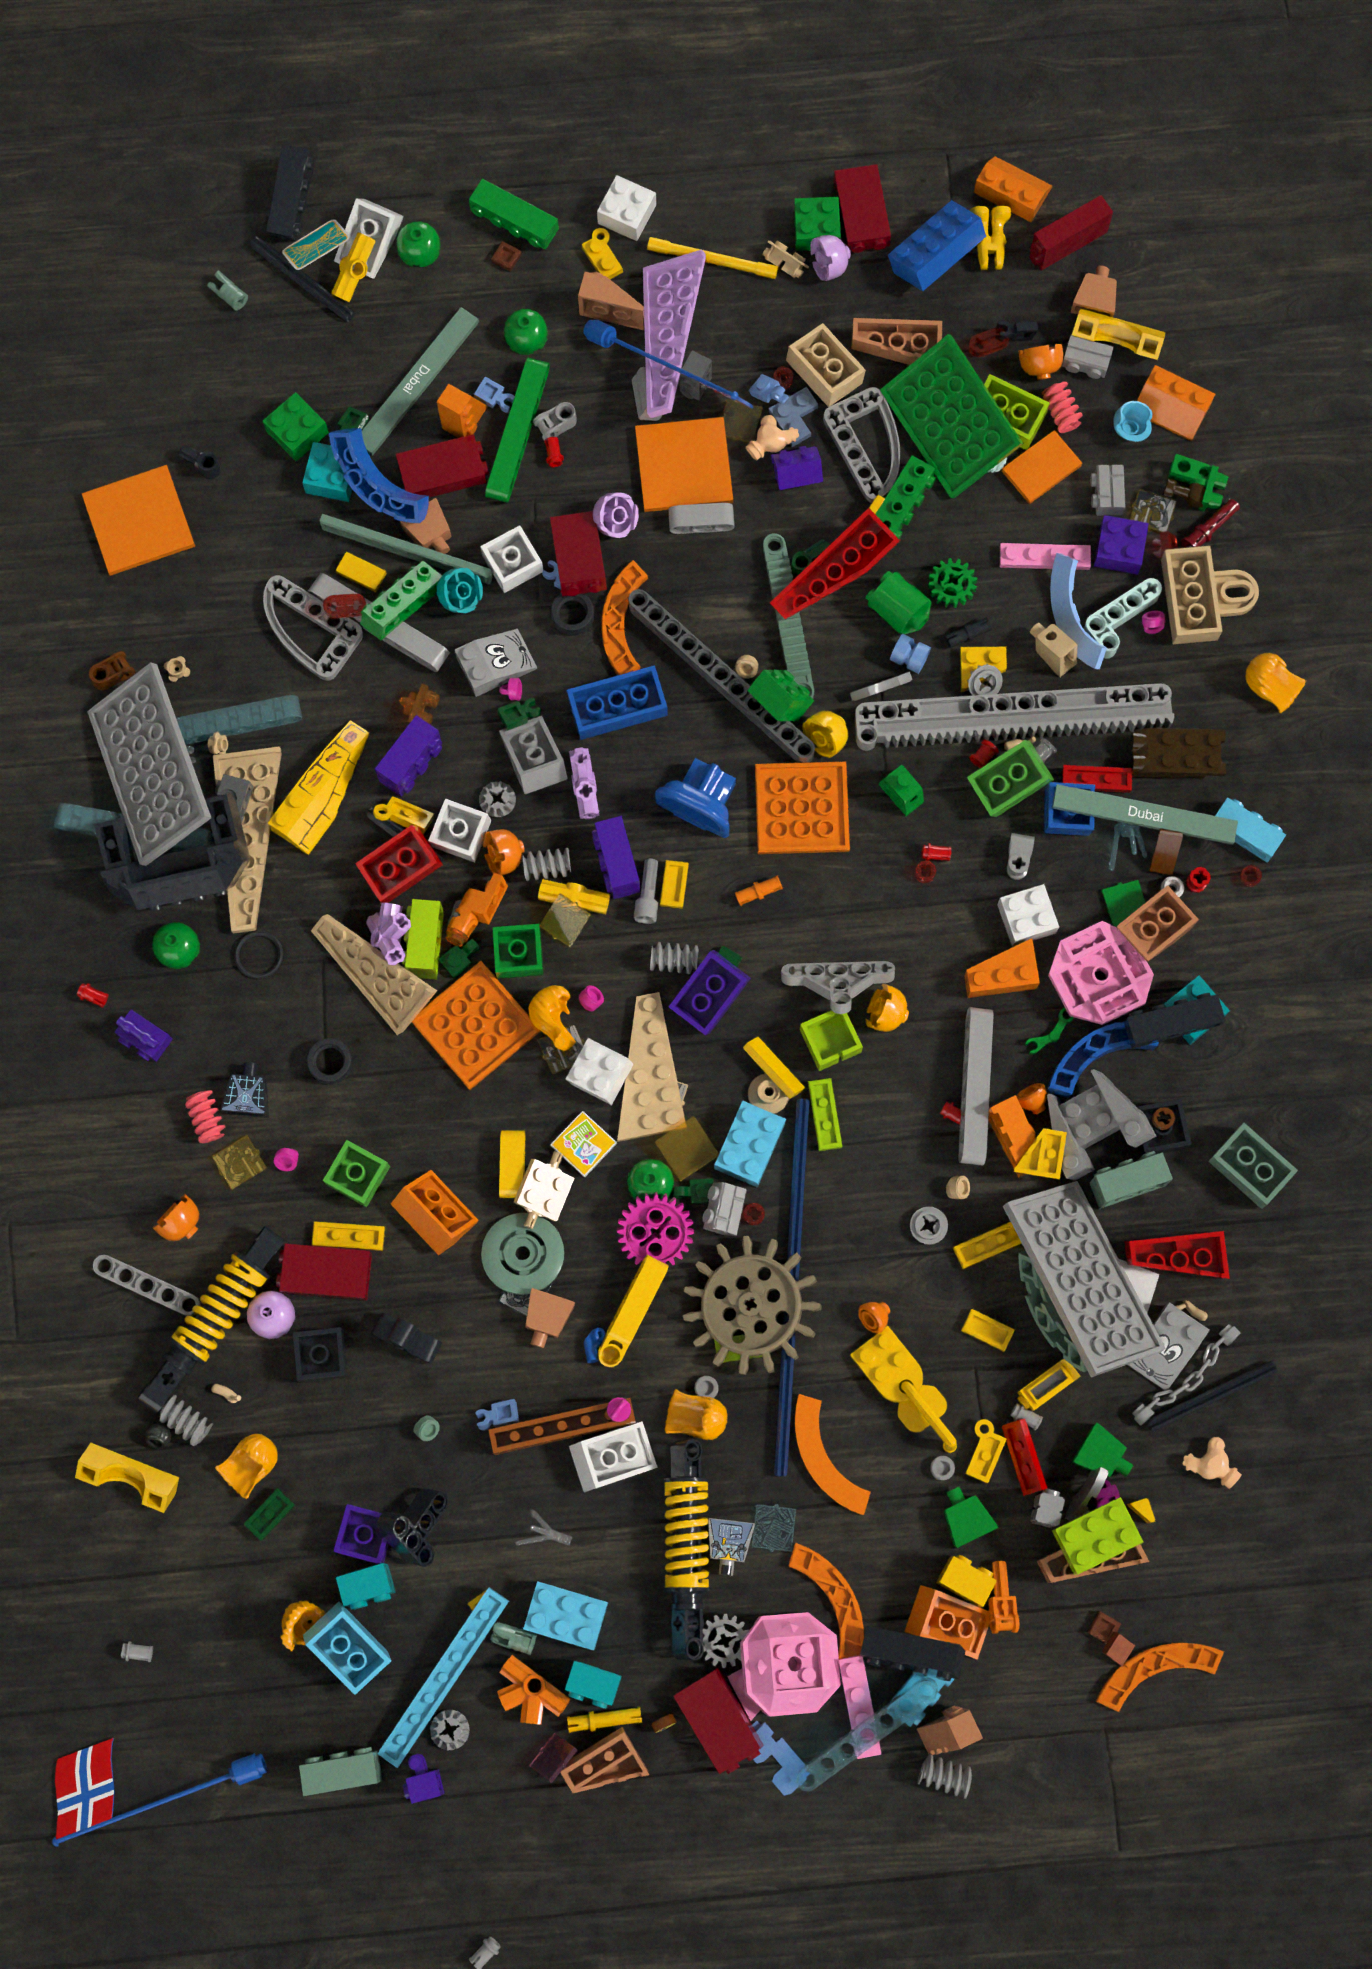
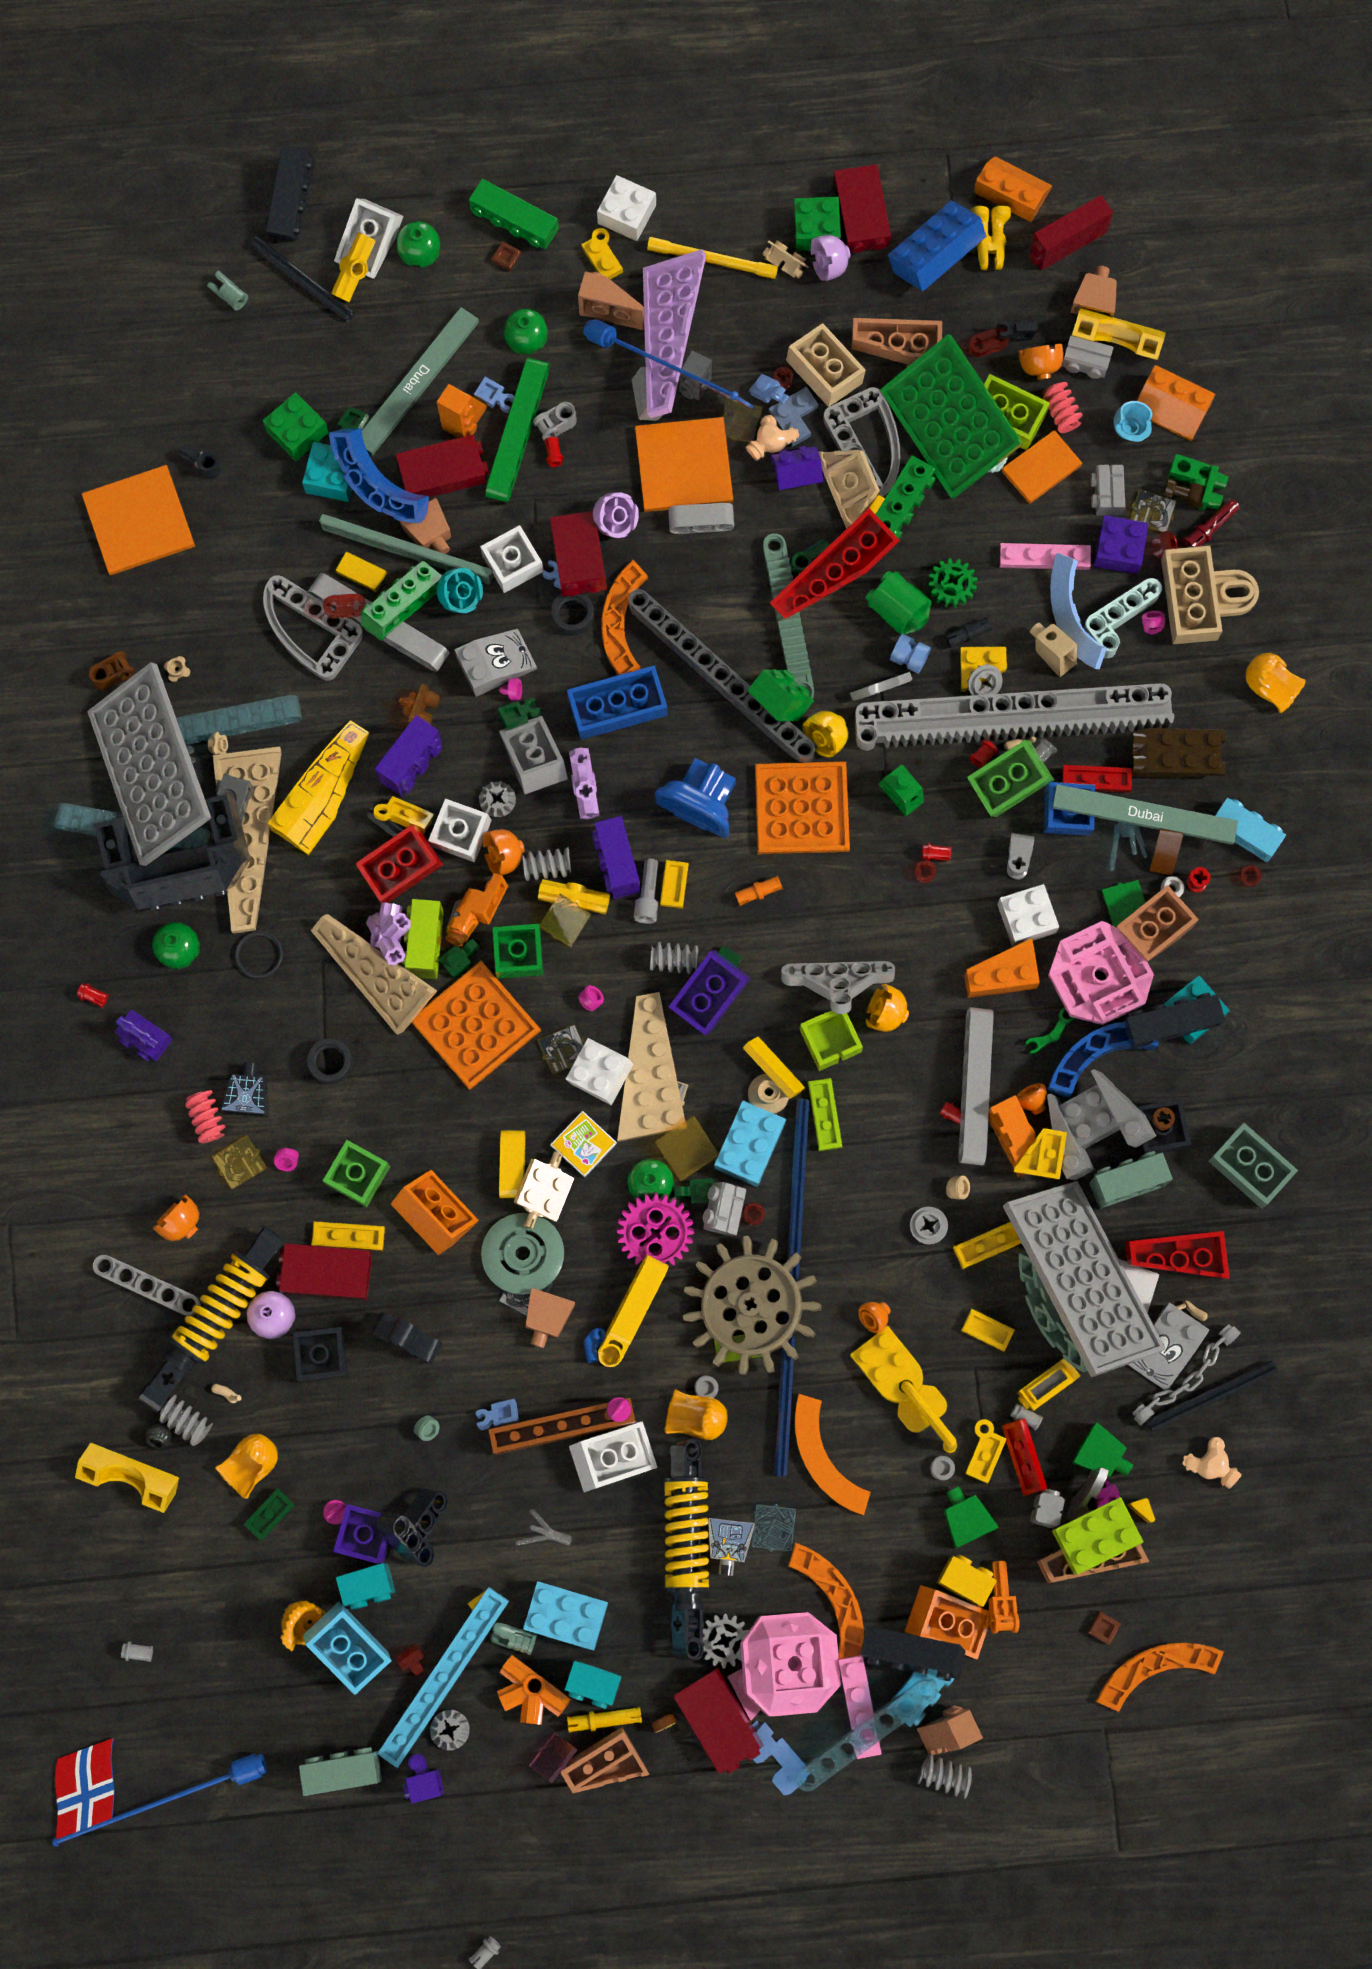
teal sticker [282,220,350,270] -> none
light orange piece [529,985,576,1051] -> none
tan tile [735,655,758,679] -> none
copper tile [1102,1631,1135,1666] -> none
none -> dark pink tile [323,1500,346,1525]
none -> clear red tile [397,1644,424,1676]
none -> tan wing [819,450,880,529]

